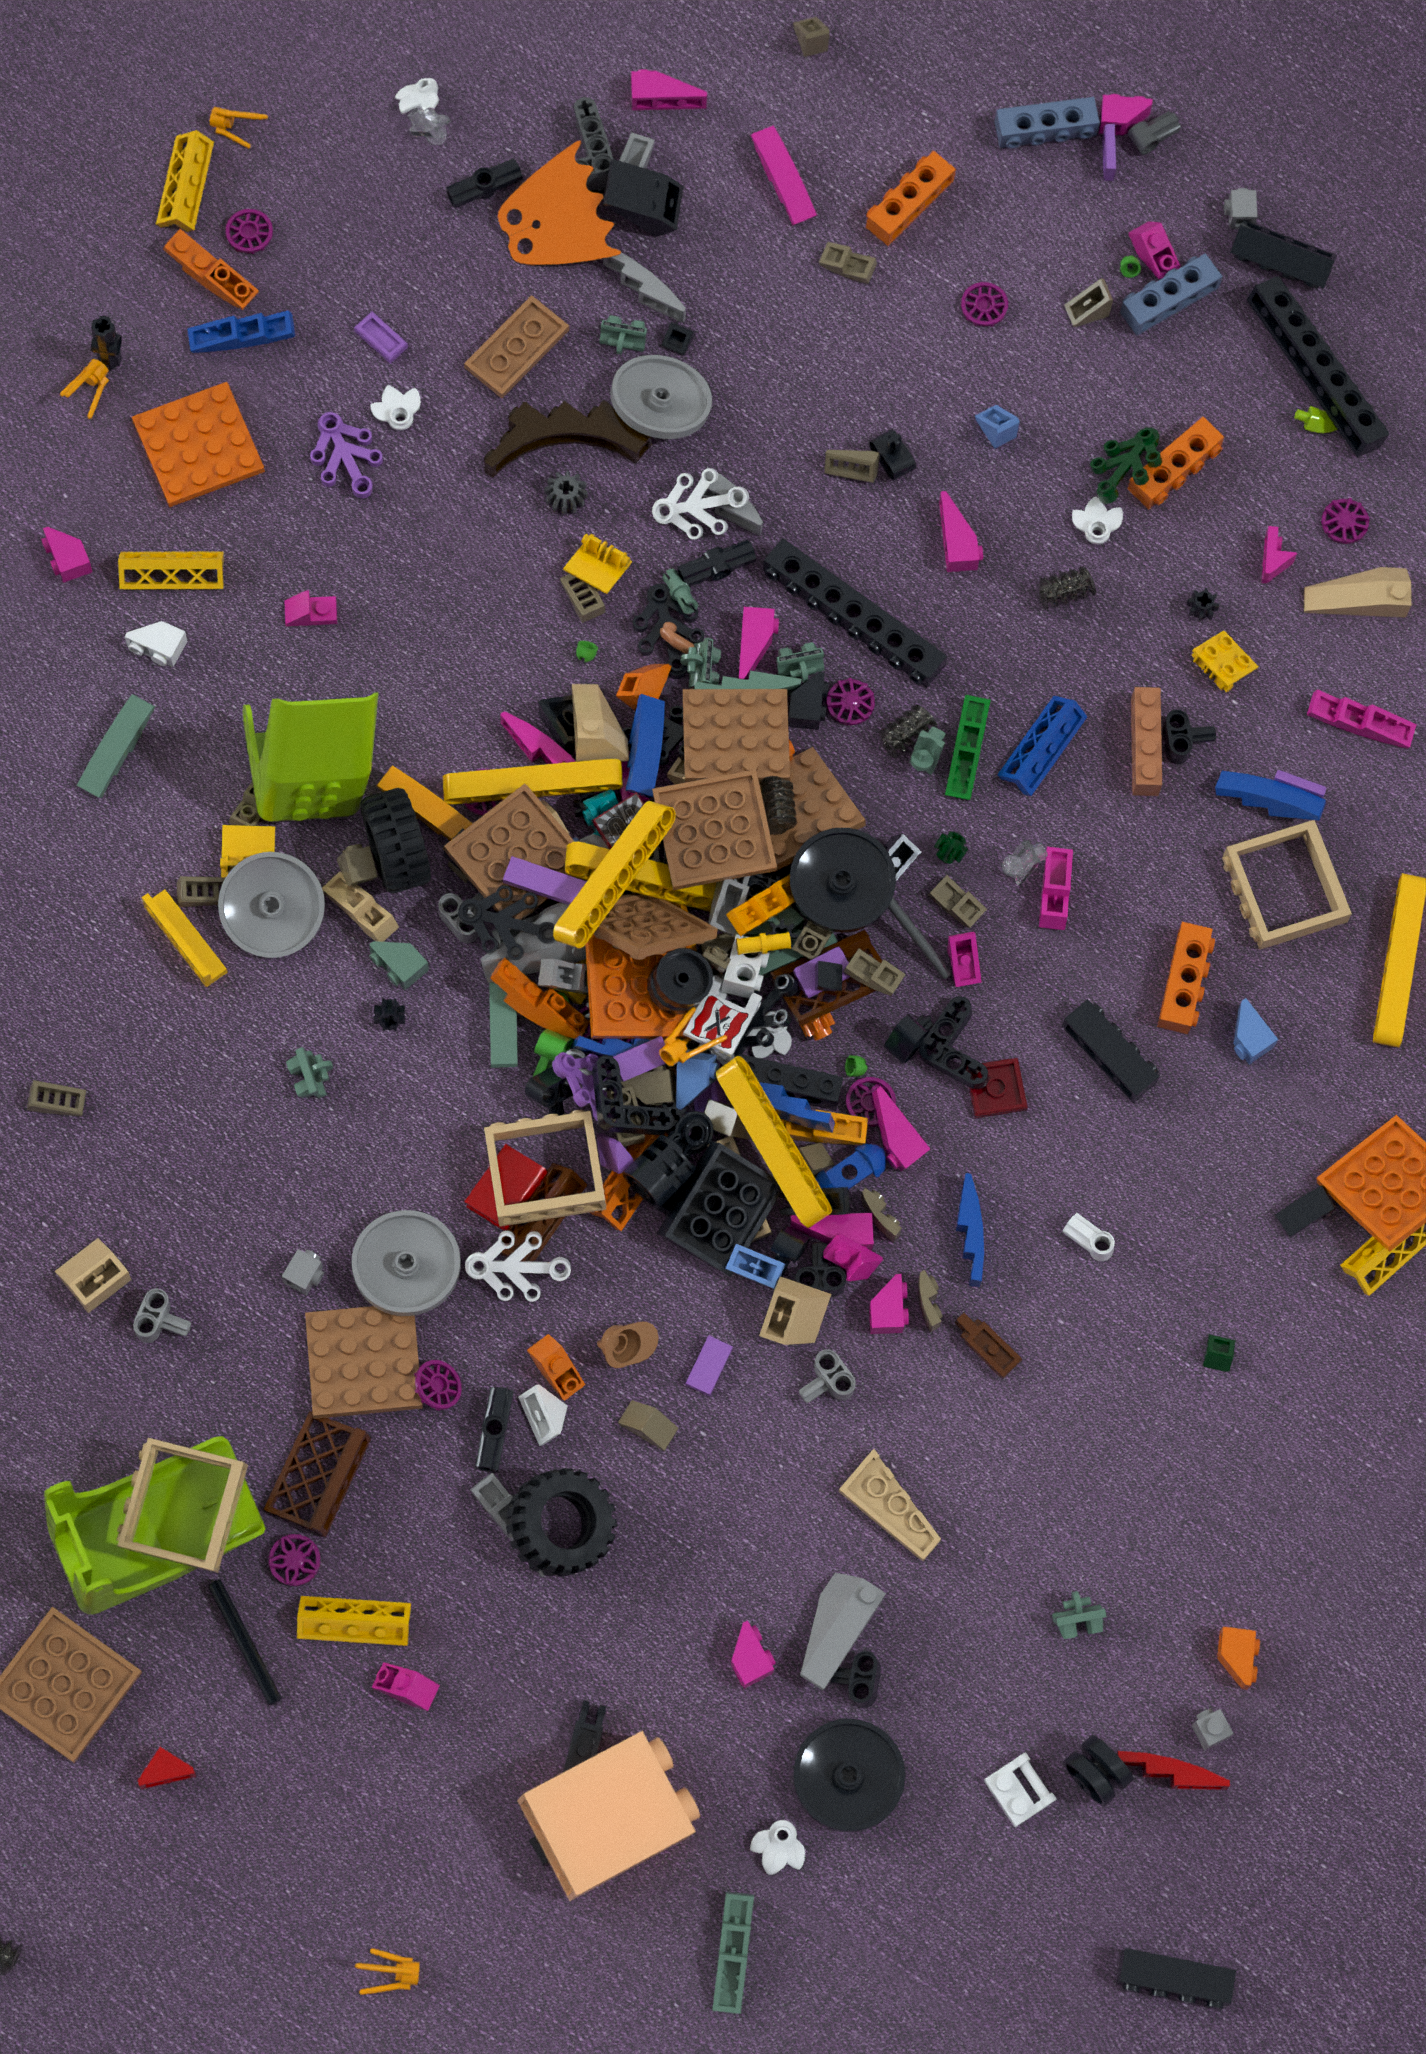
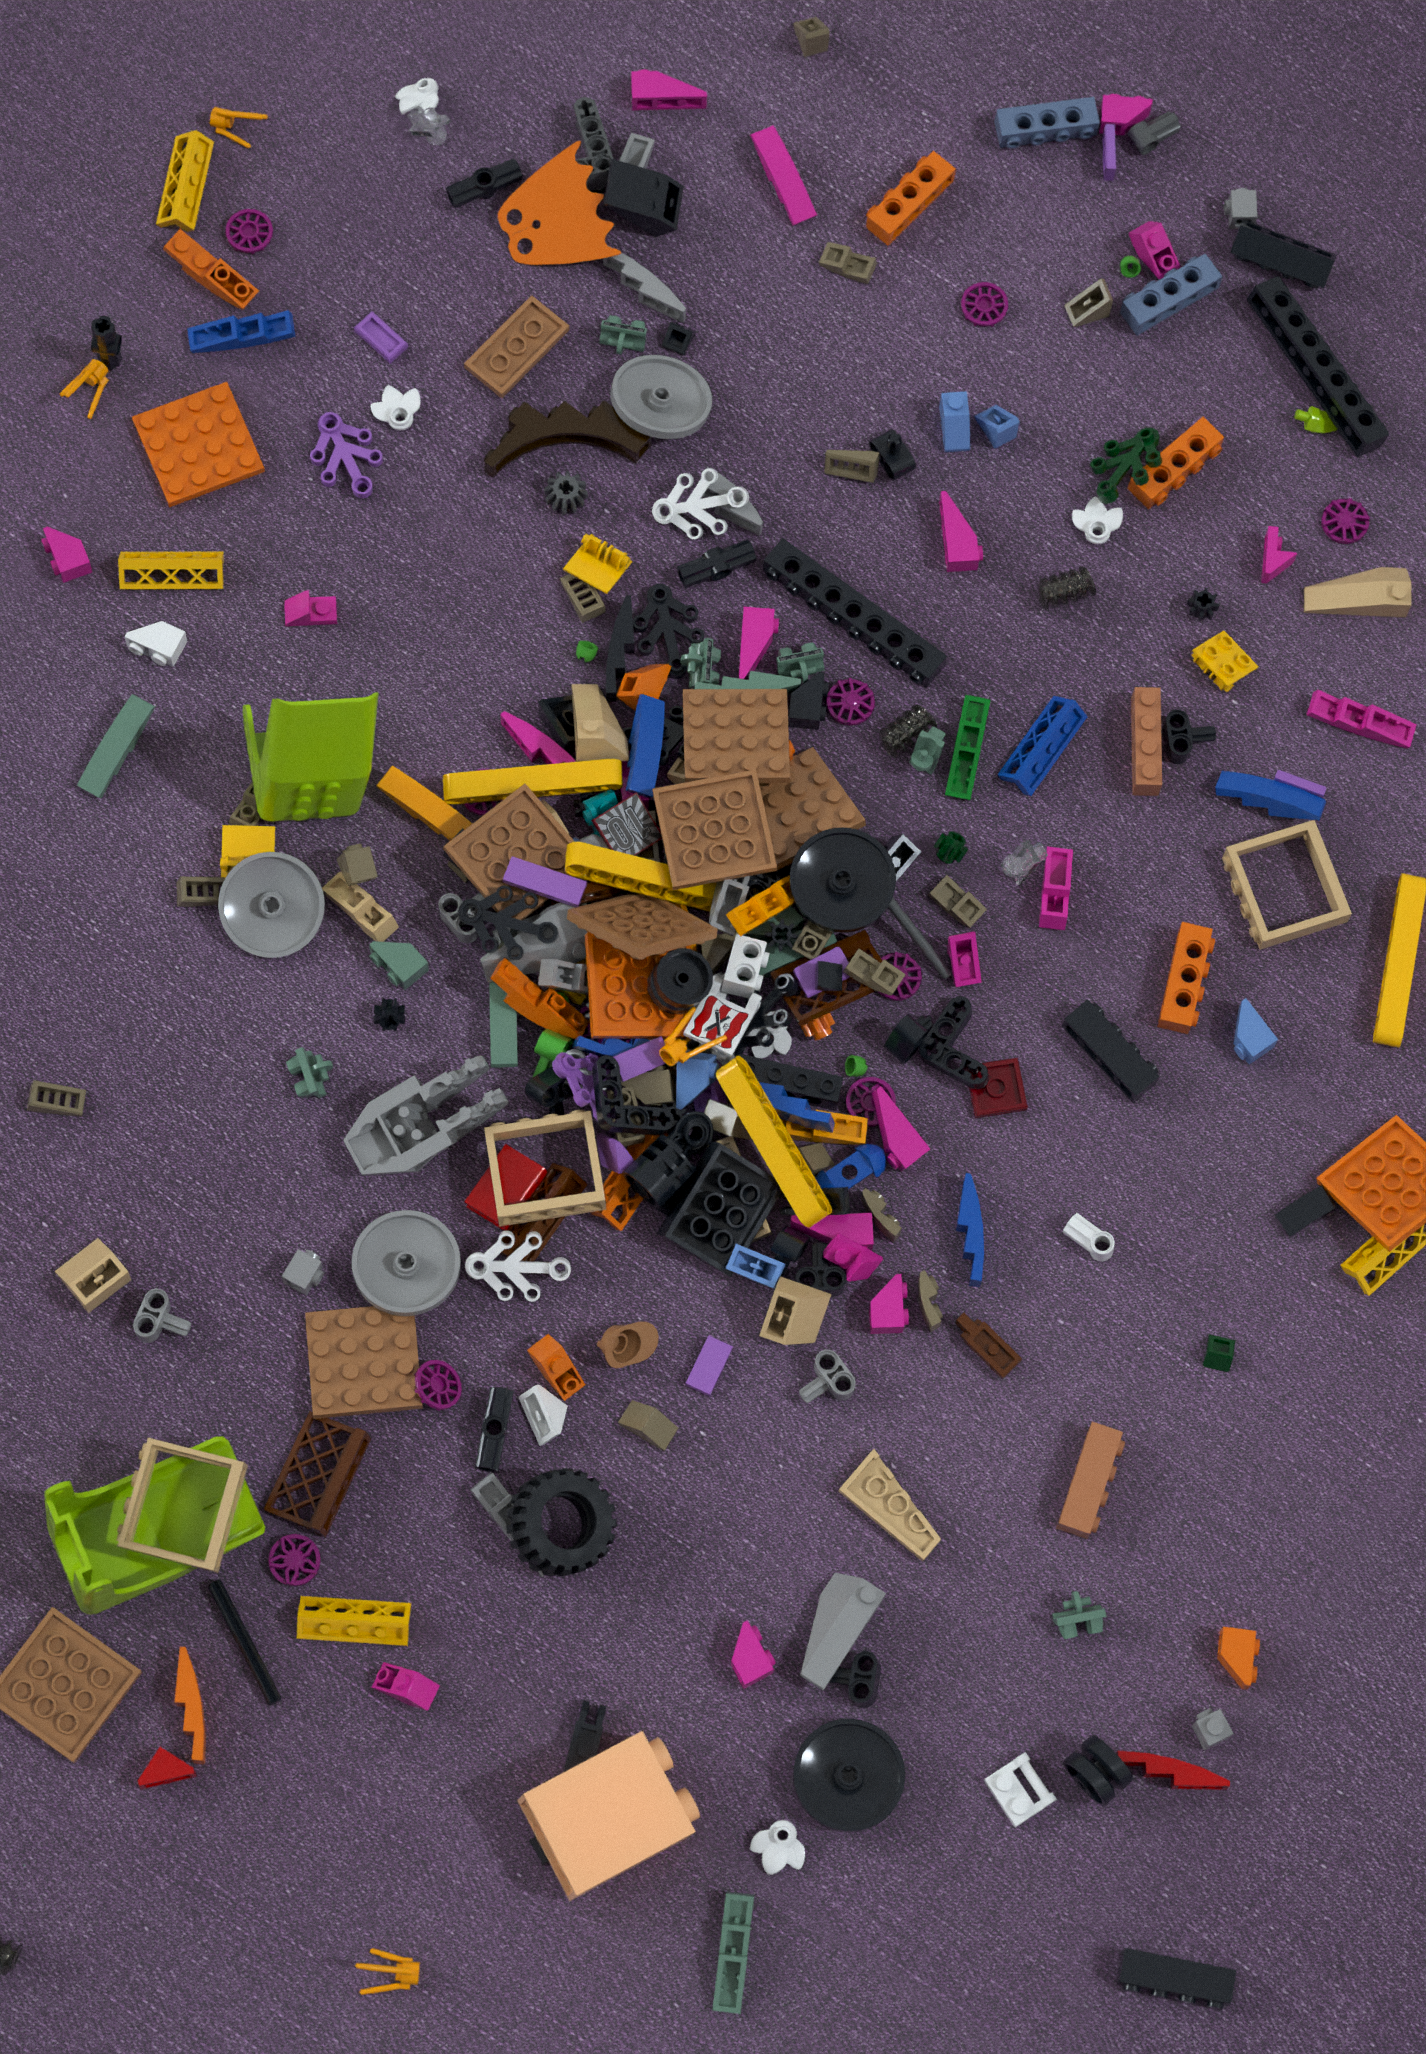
yellow fence [141,889,228,987] -> none
black tyre [360,788,431,894] -> none
yellow beam [553,801,676,948] -> none
nougat arm [660,622,694,654] -> none
sand green pin [662,569,698,614] -> none
dark tan slope [702,946,731,974] -> none
yellow pin [736,932,791,955] -> none
clear smoke piece [760,776,797,835] -> none
none -> orange slope [175,1647,206,1764]
none -> light grey connector [343,1056,508,1176]
none -> black slope [606,595,634,702]
none -> magenta wheel [878,952,922,1001]
none -> medium blue slope [939,391,970,452]
none -> nougat brick [1056,1422,1125,1539]

